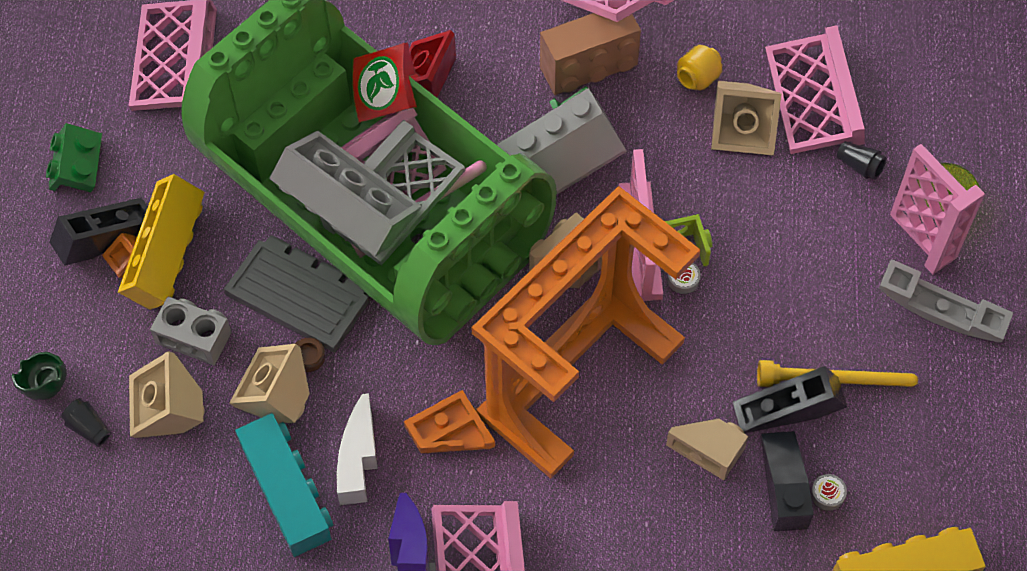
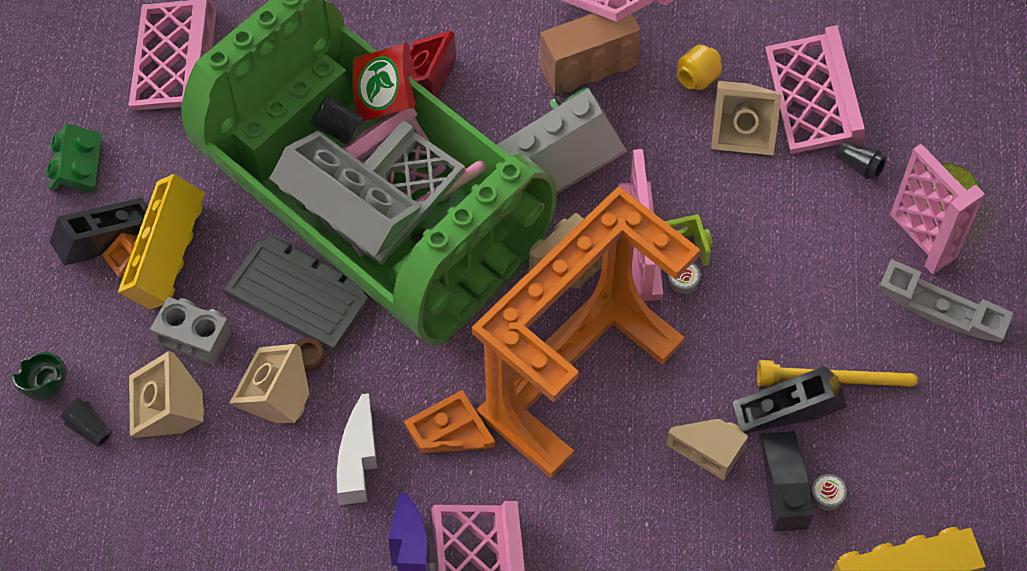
teal brick [235,413,334,557] -> none
none -> black piece [310,95,363,145]

